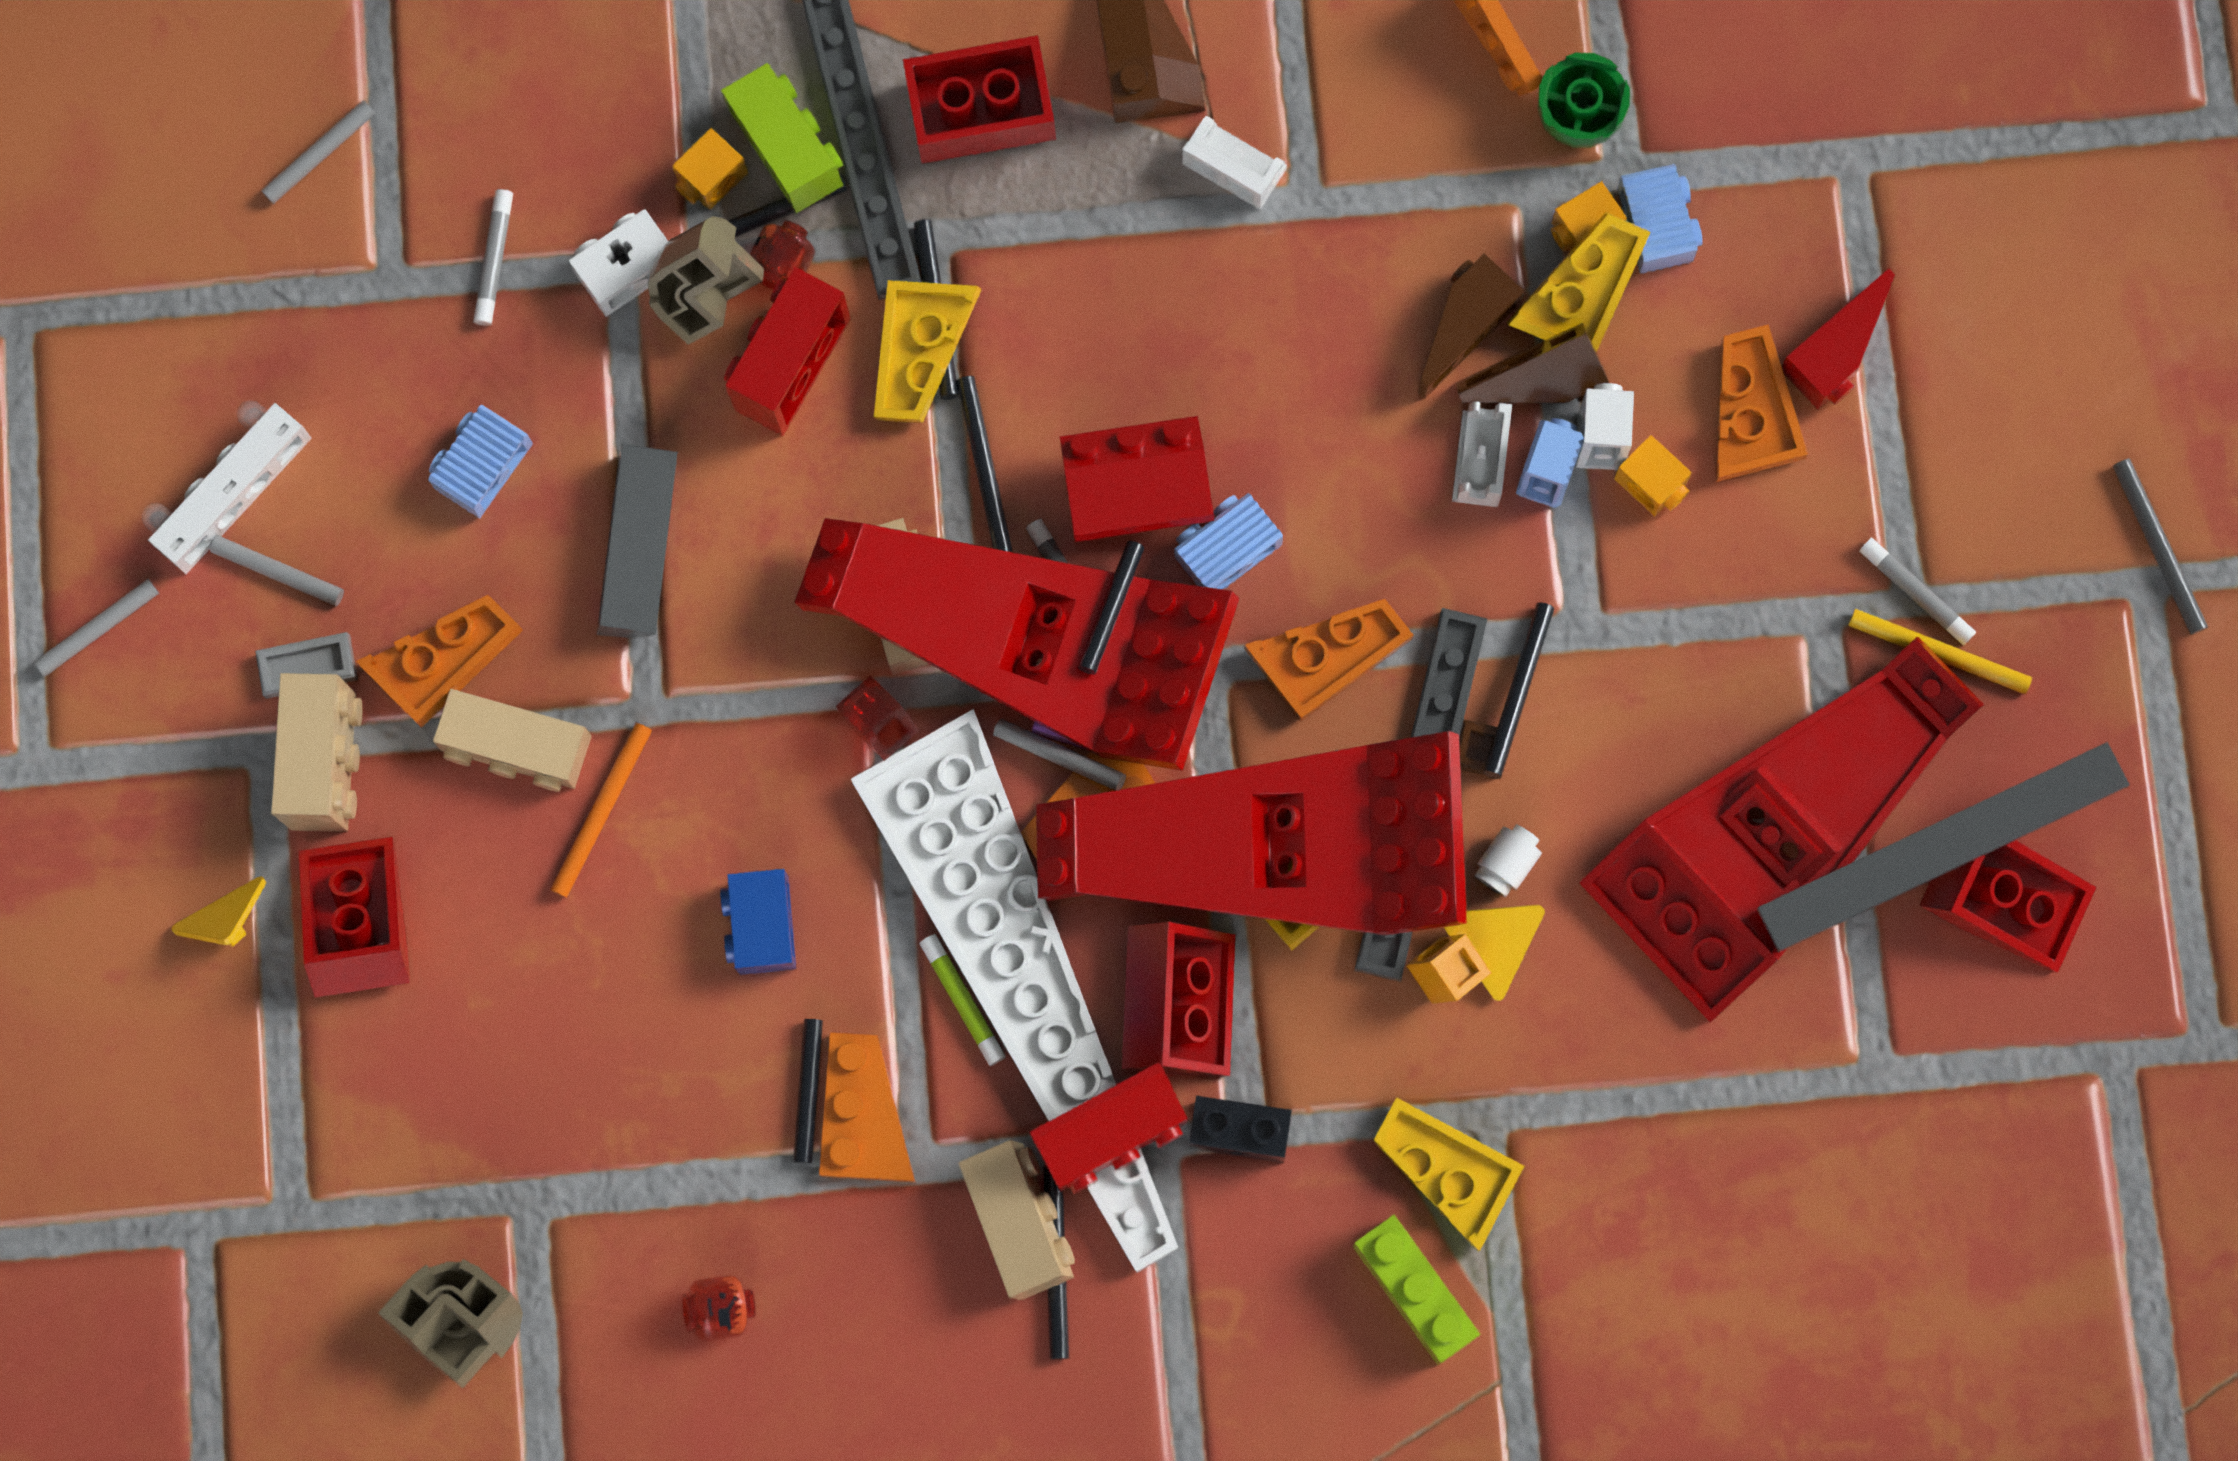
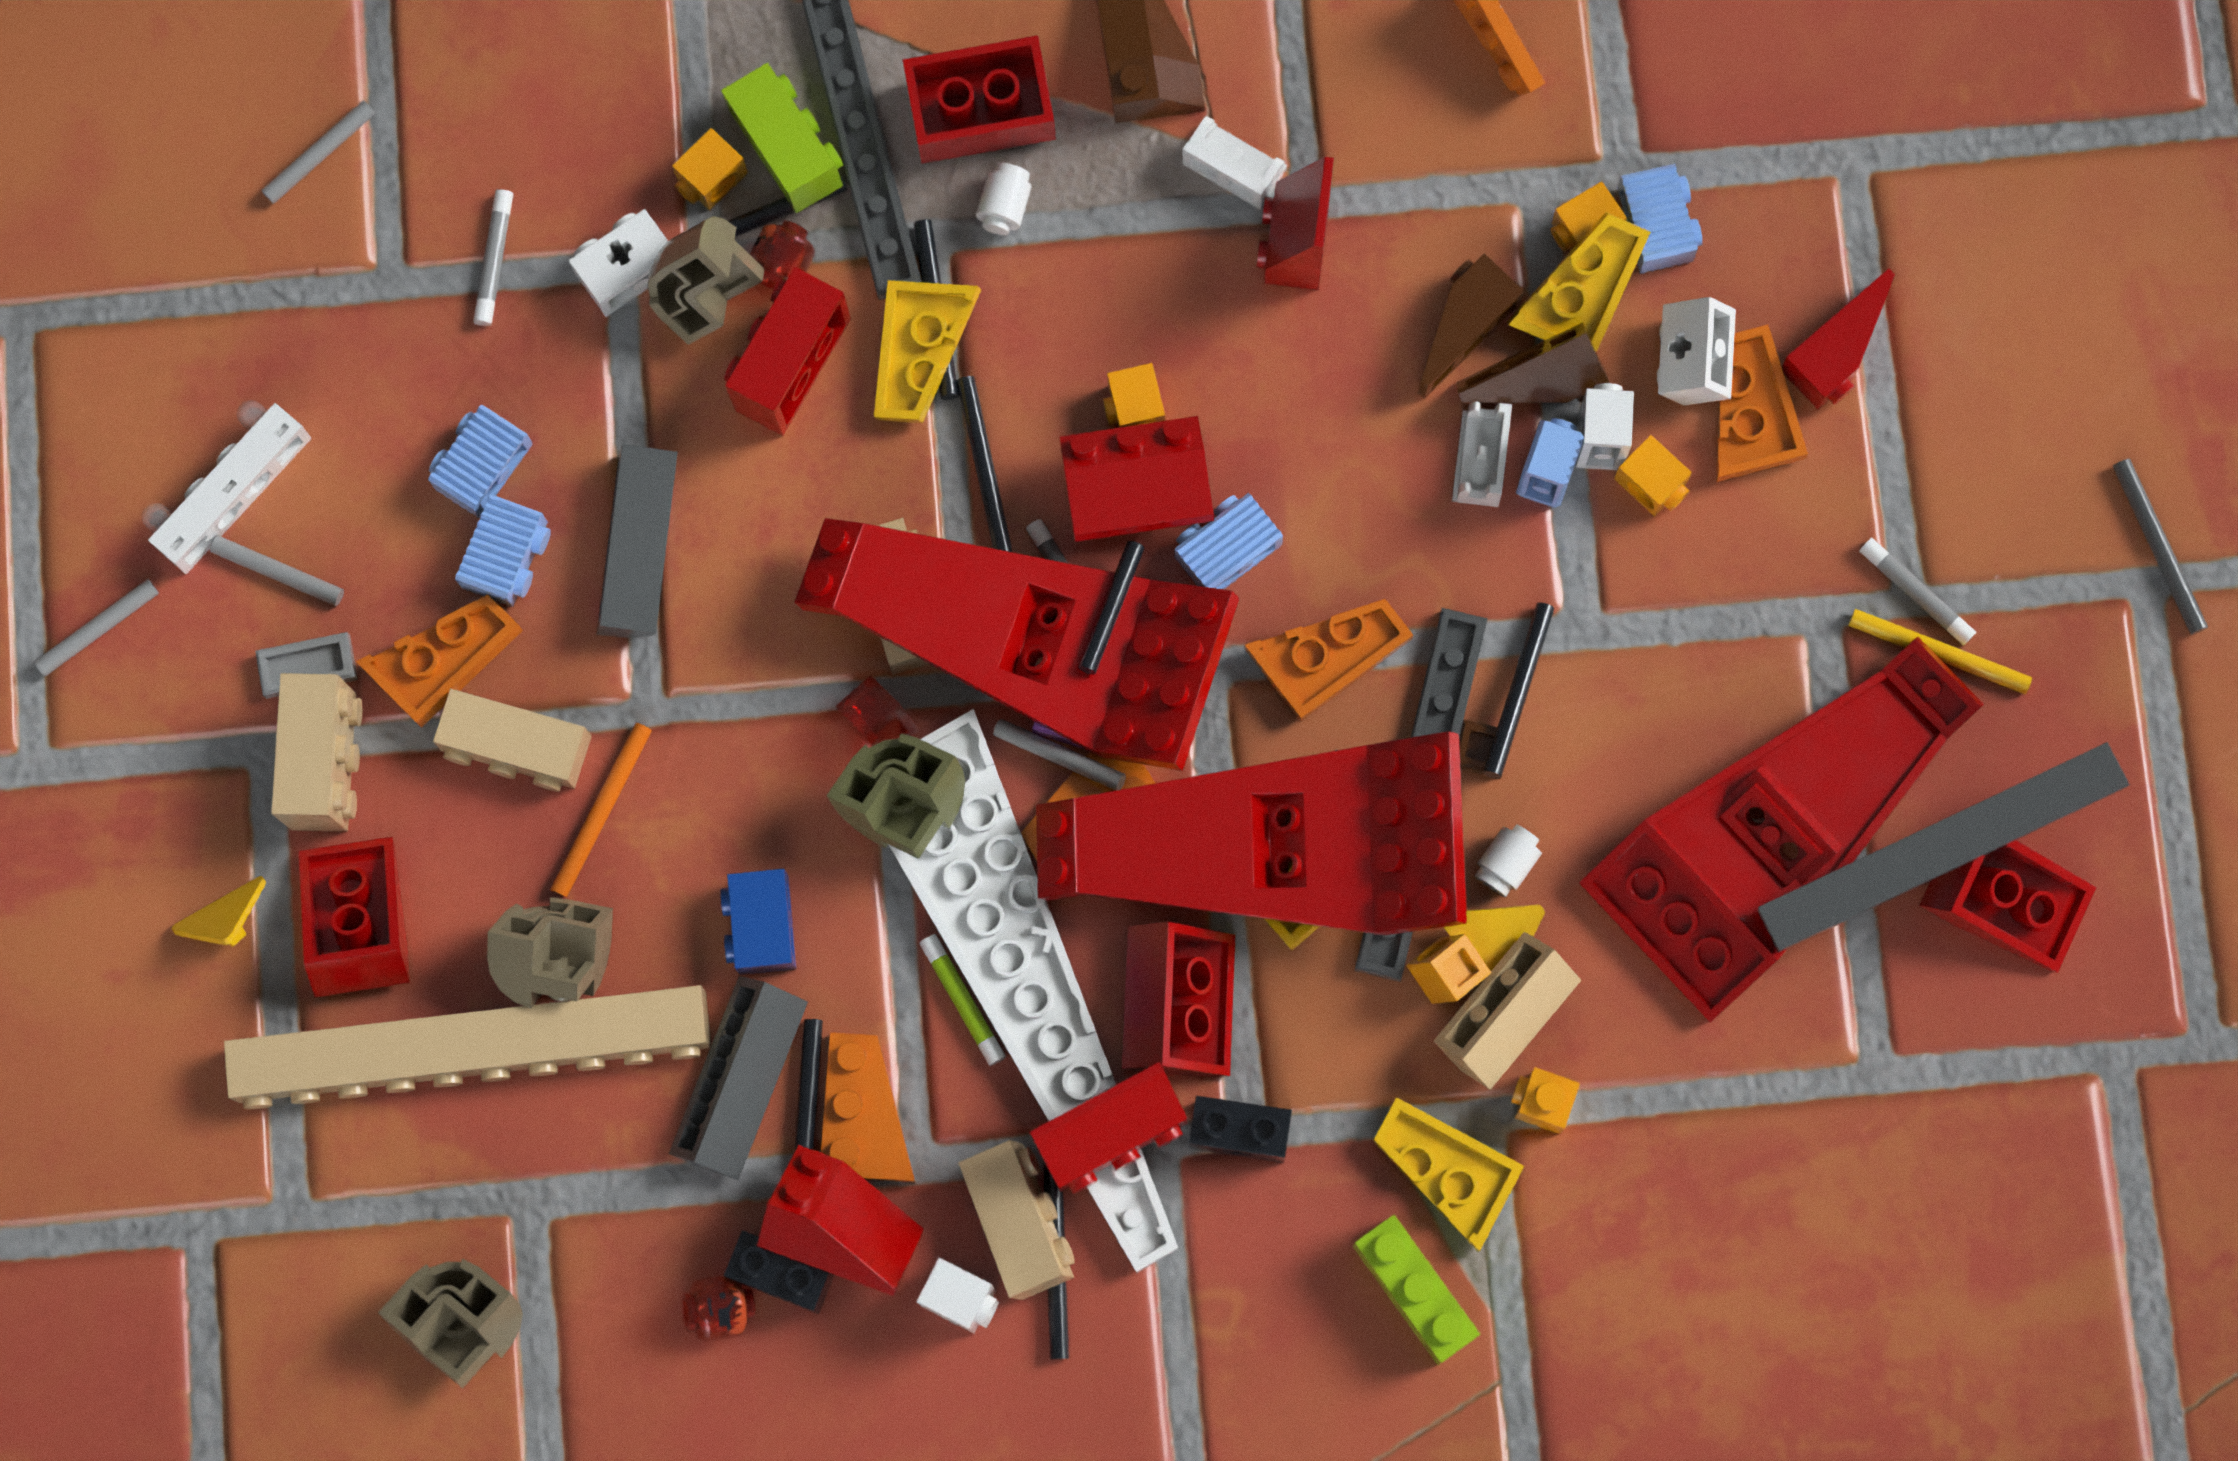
green cylinder [1537,53,1630,148] -> none
none -> tan brick [224,985,711,1109]
none -> light blue brick [455,494,551,607]
none -> dark tan brick [487,897,613,1008]
none -> dark grey brick [669,976,808,1180]
none -> black brick [724,1230,834,1314]
none -> red slope [757,1145,924,1296]
none -> olive brick [827,733,965,859]
none -> white brick [917,1258,999,1334]
none -> white brick [976,163,1032,235]
none -> light orange brick [1103,363,1166,428]
none -> red slope [1256,157,1334,290]
none -> tan brick [1433,932,1581,1090]
none -> light orange brick [1511,1067,1580,1134]
none -> white brick [1657,297,1736,406]

